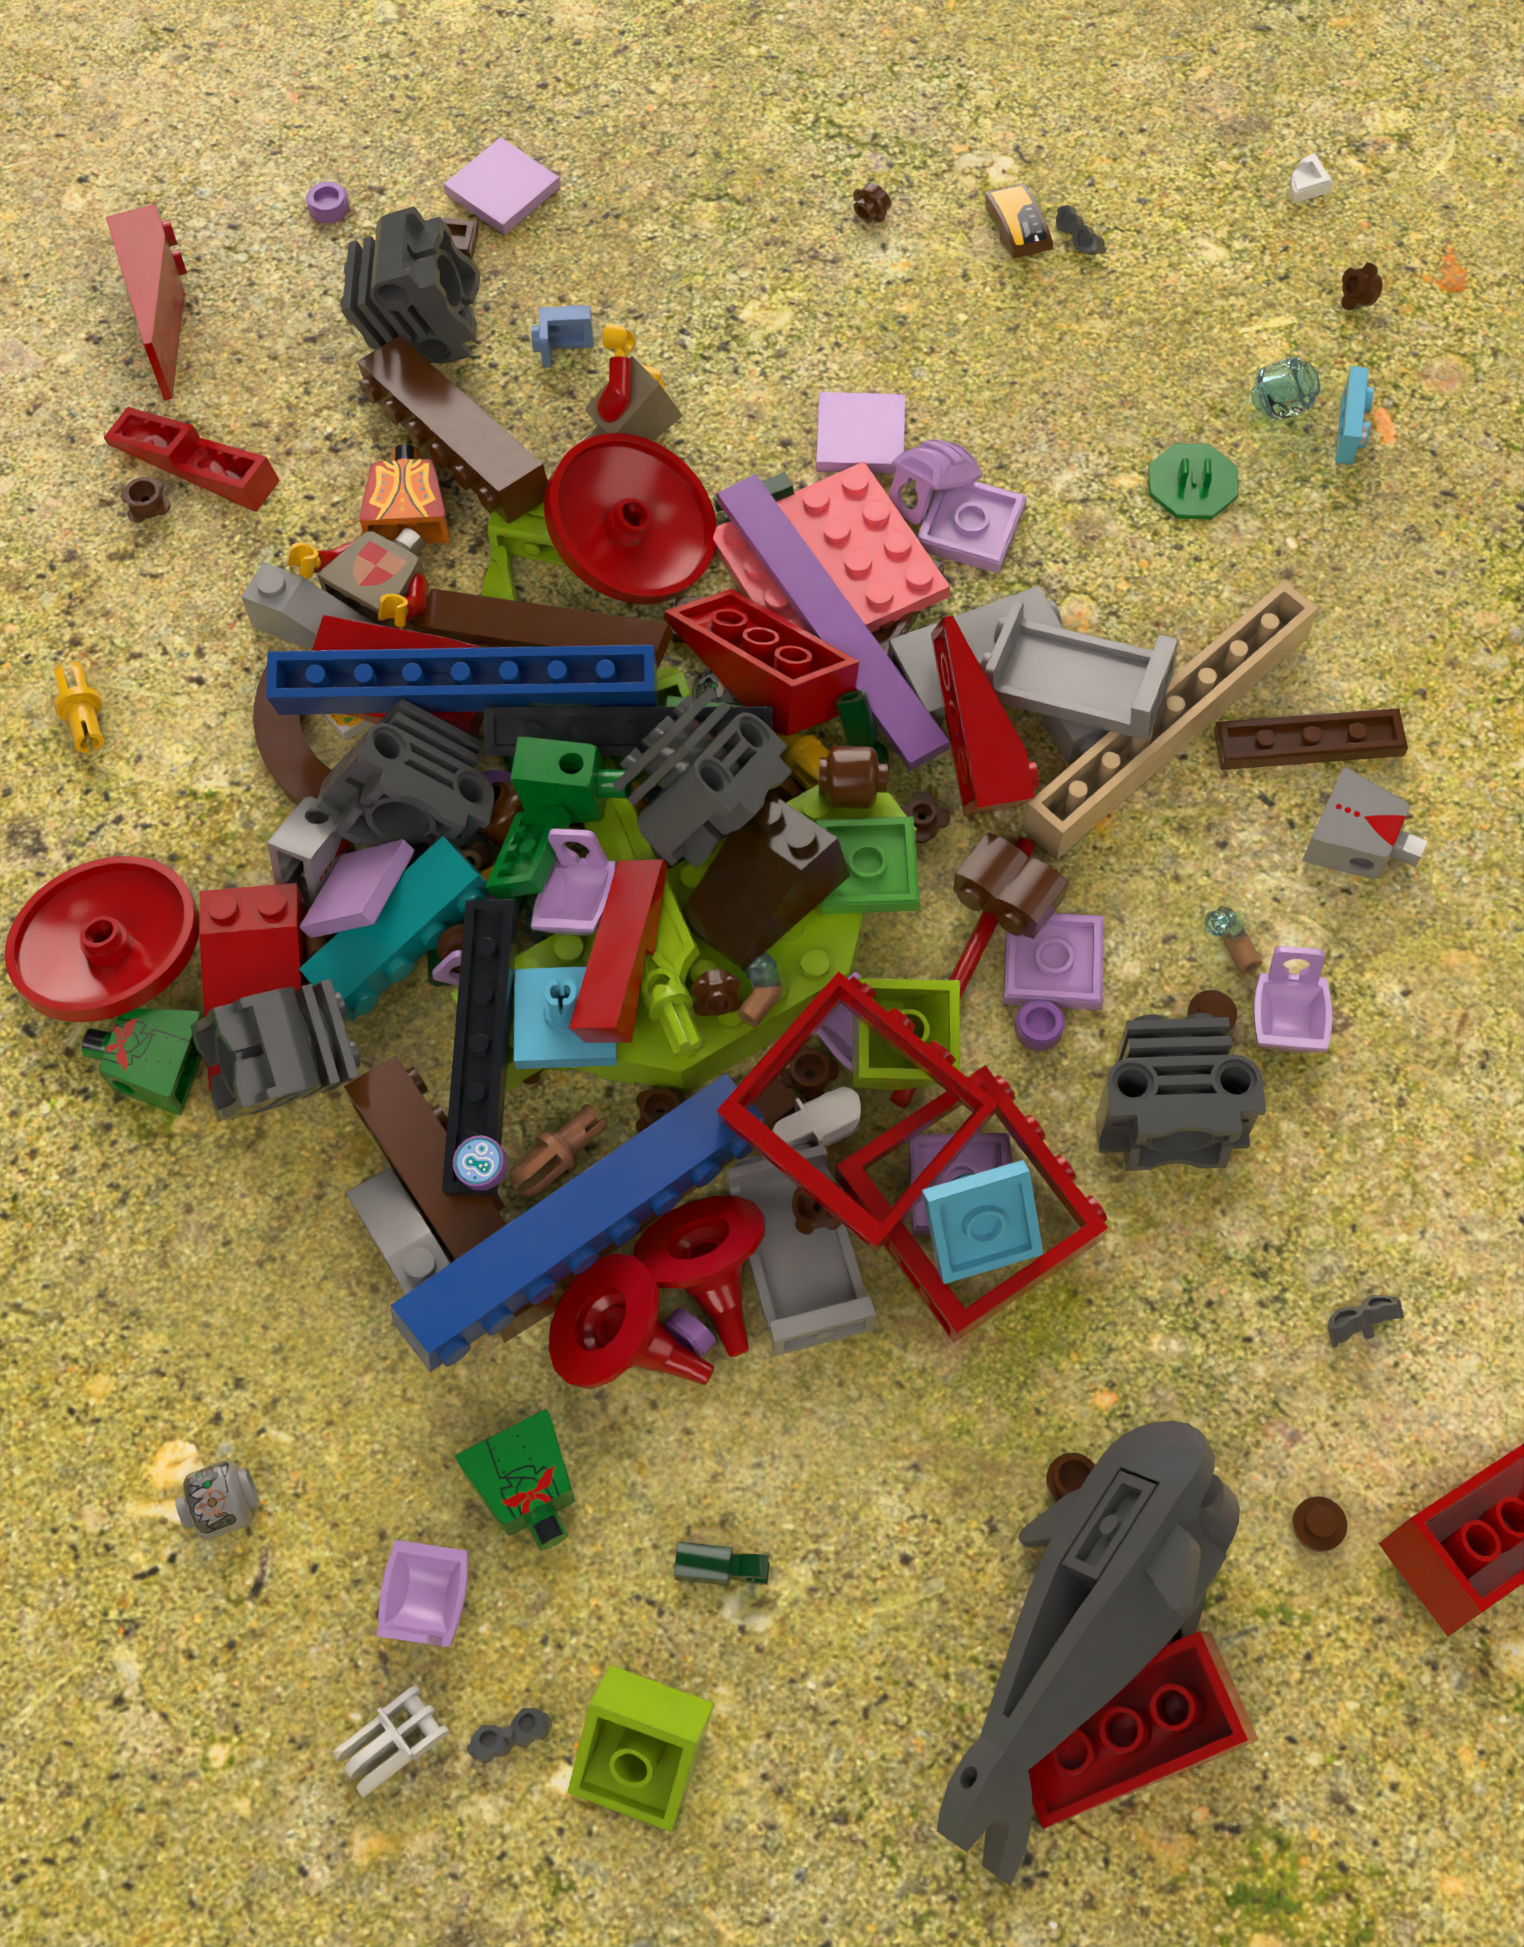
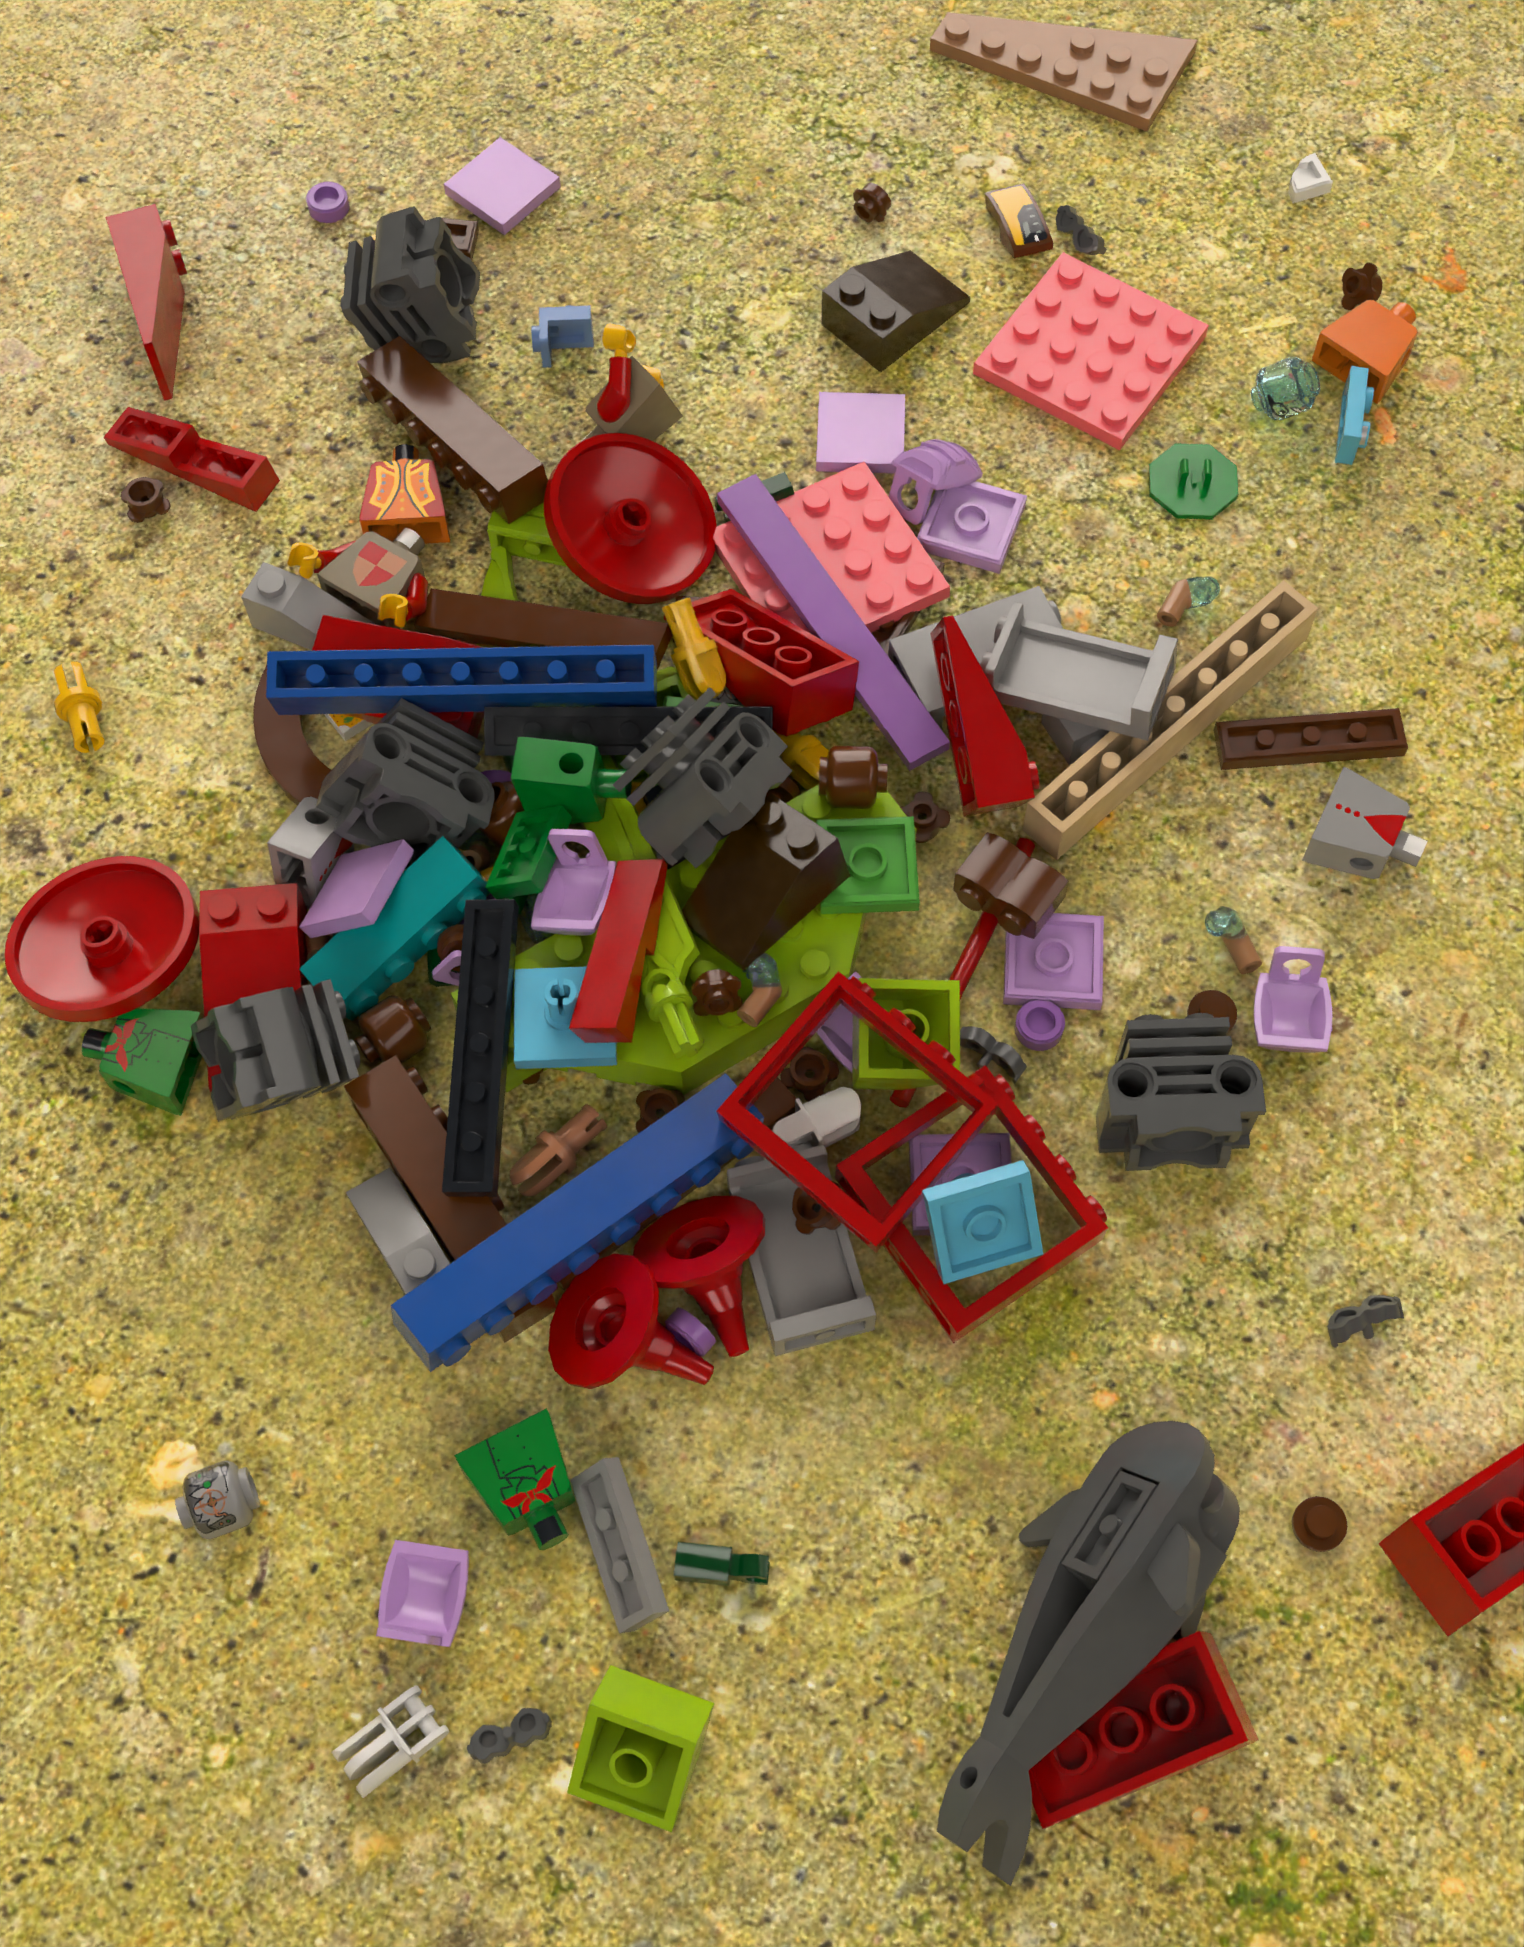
tile [453,1135,508,1191] -> none
dark green bar [835,689,889,764] -> none
reddish brown plate [1046,1453,1095,1501] -> none
none -> reddish brown head [355,995,432,1064]
none -> light grey plate [570,1457,669,1634]
none -> yellow arm [662,597,726,700]
none -> dark brown slope [821,250,970,373]
none -> wing [930,12,1198,132]
none -> dark grey piece [960,1026,1027,1084]
none -> coral plate [973,252,1209,450]
none -> arm [1157,576,1220,627]
none -> orange torso [1312,300,1418,404]

